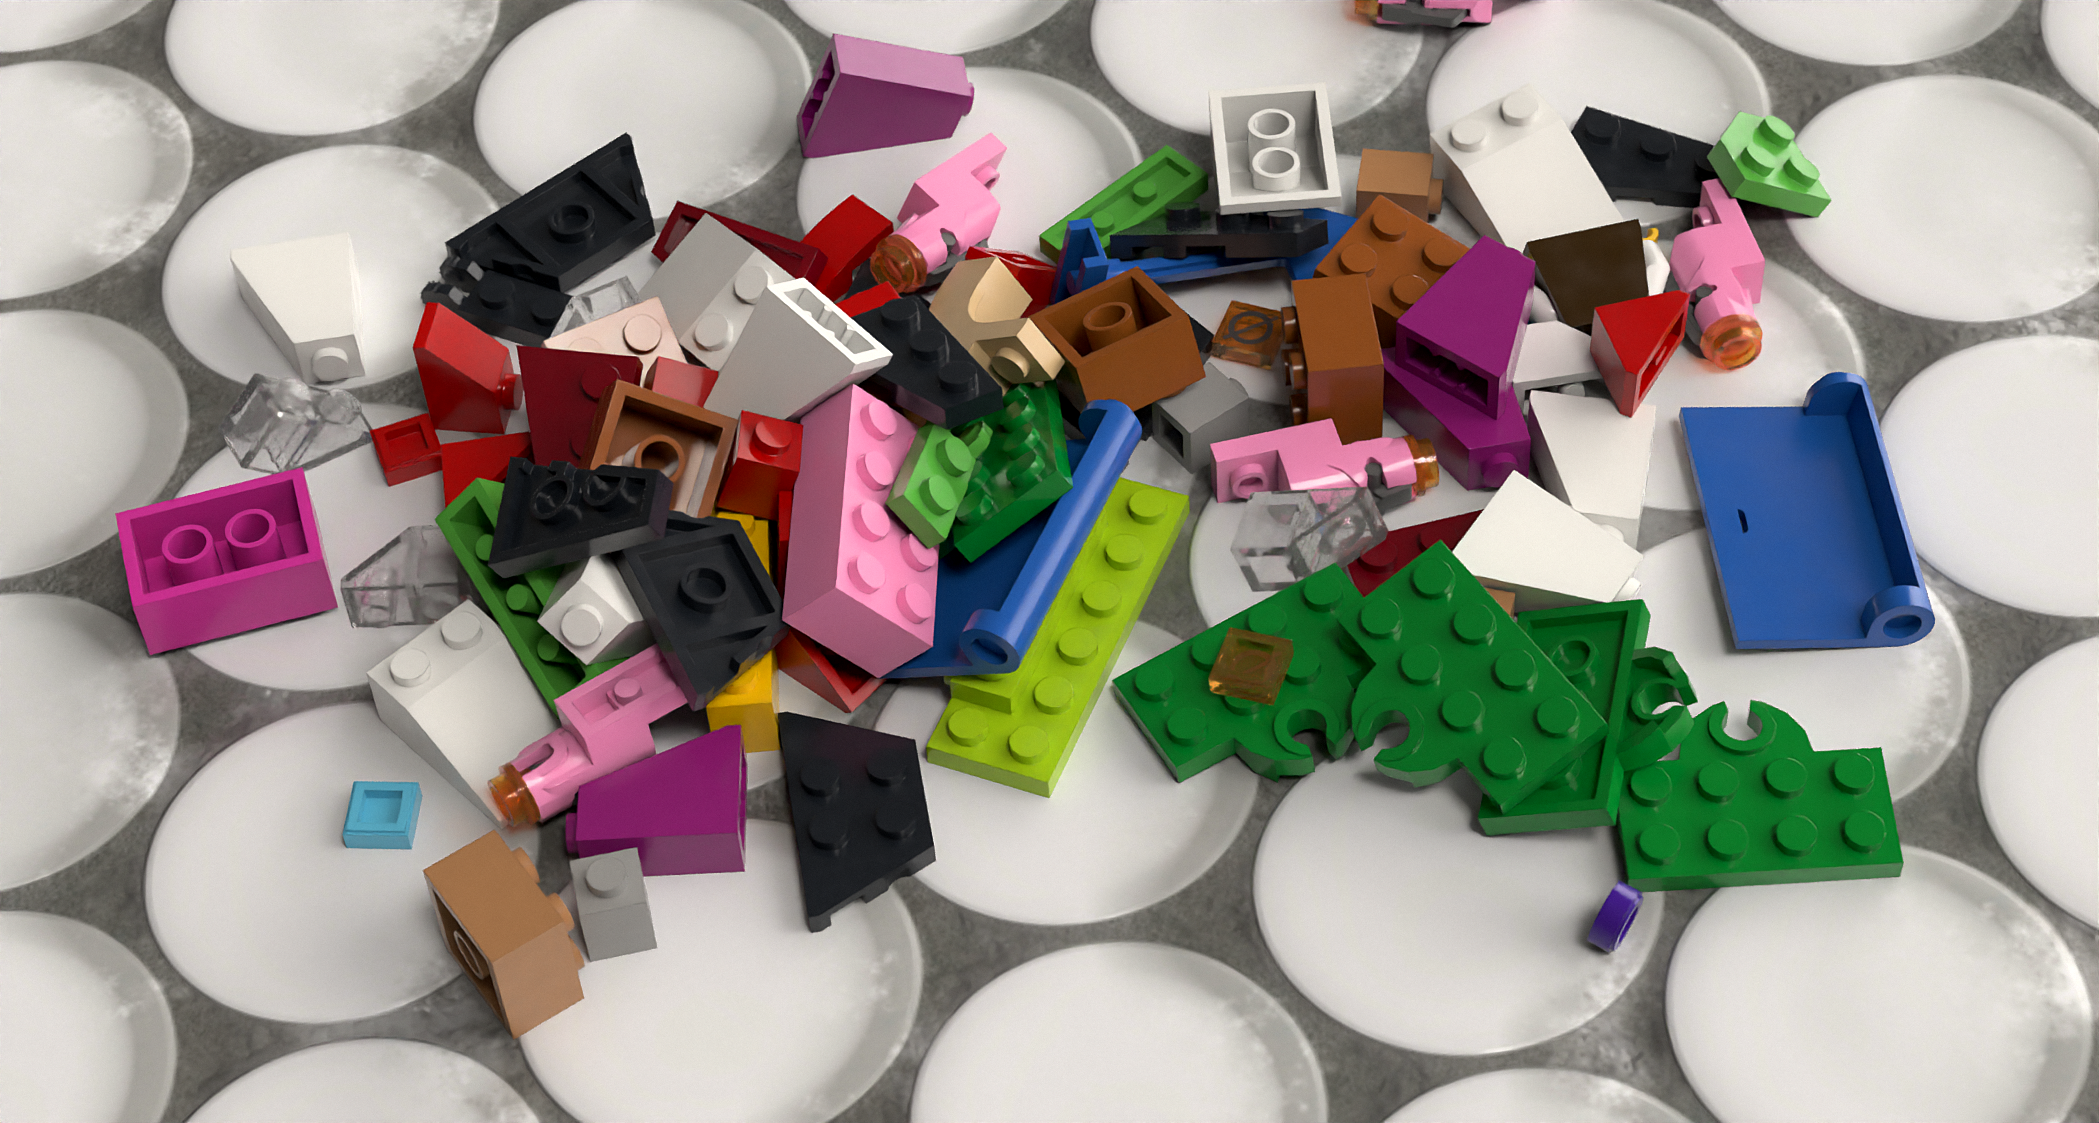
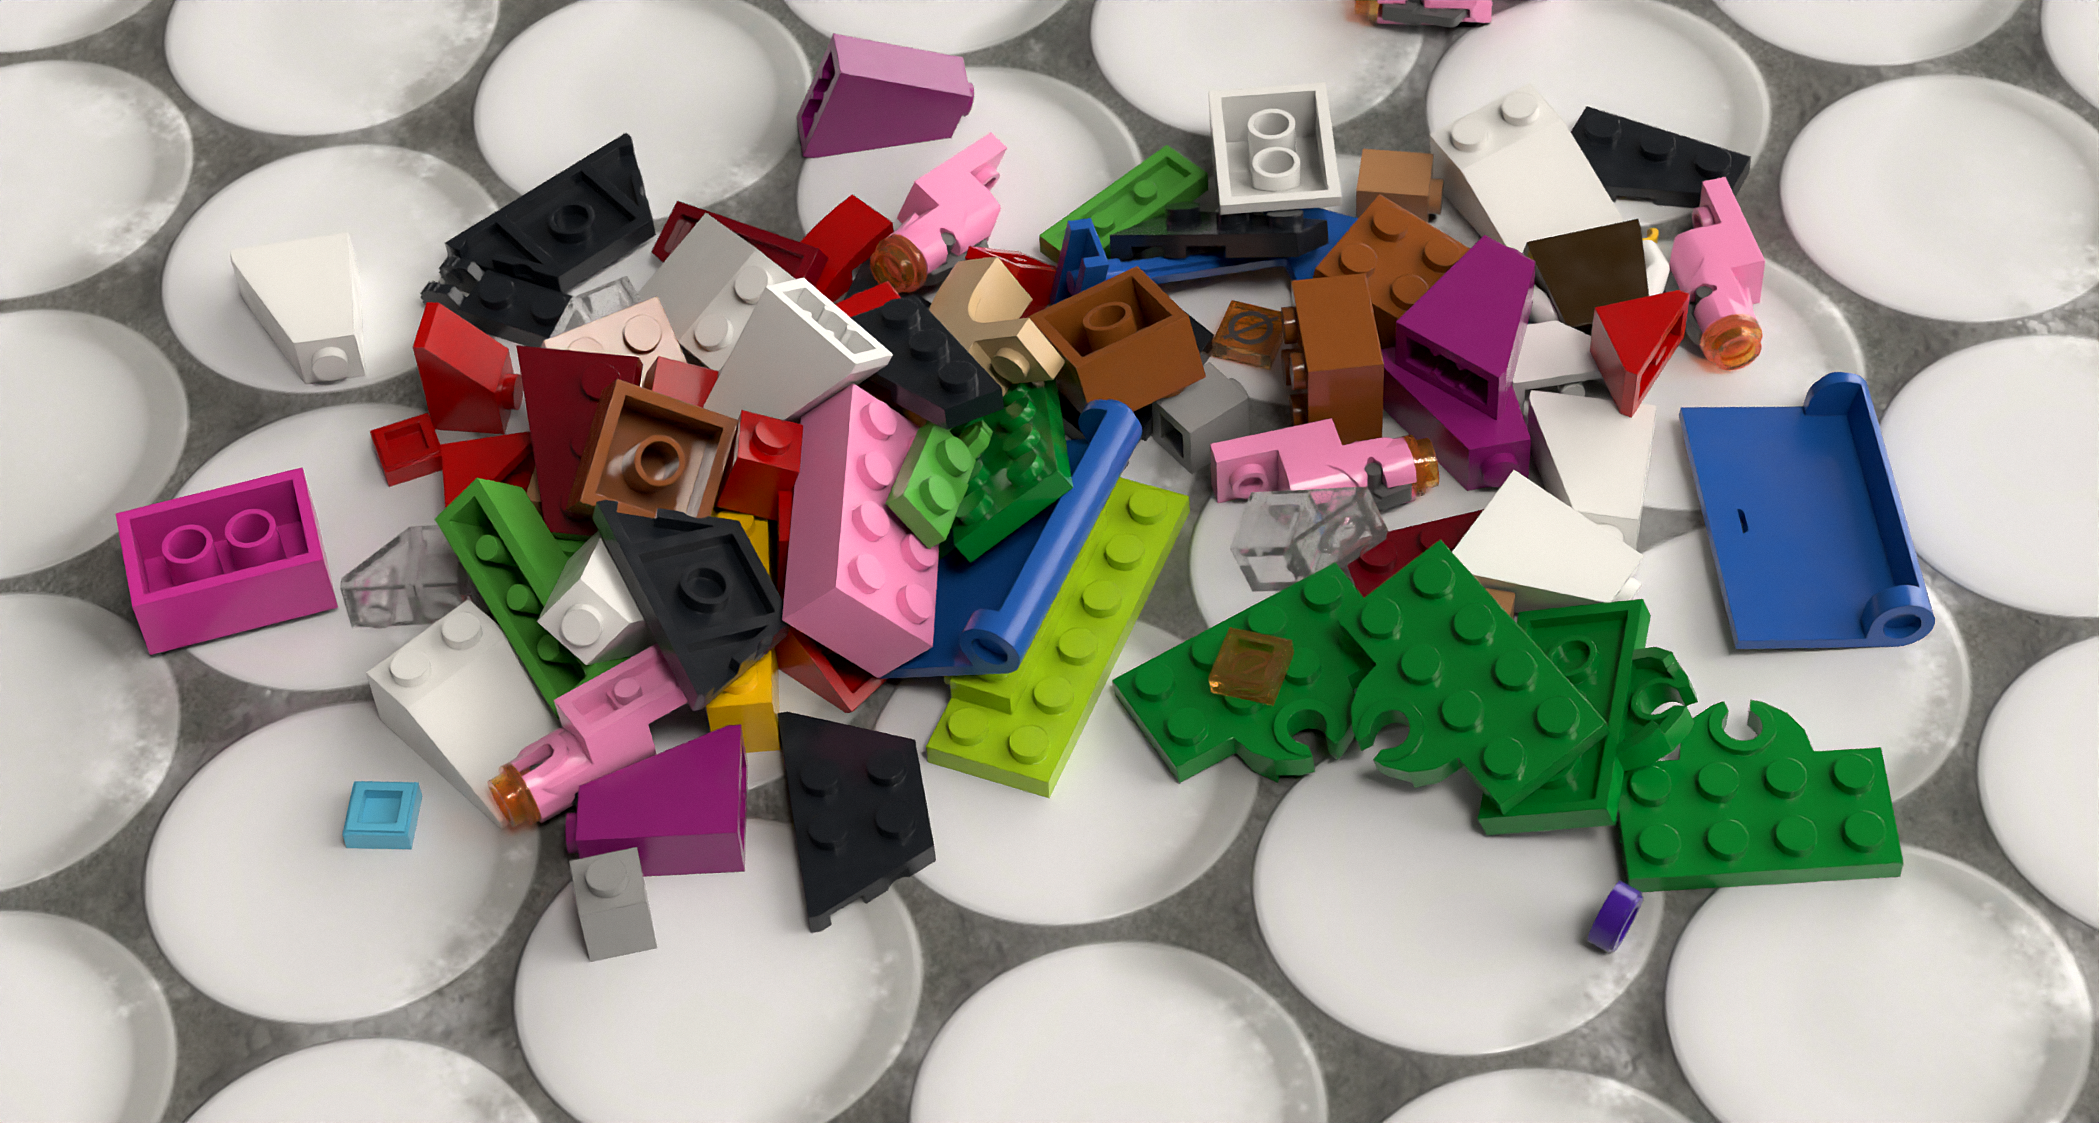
clear slope [218,373,373,474] -> none
medium nougat brick [423,829,585,1040] -> none
black wing [488,457,674,579] -> none
bright green plate [1707,111,1832,218] -> none

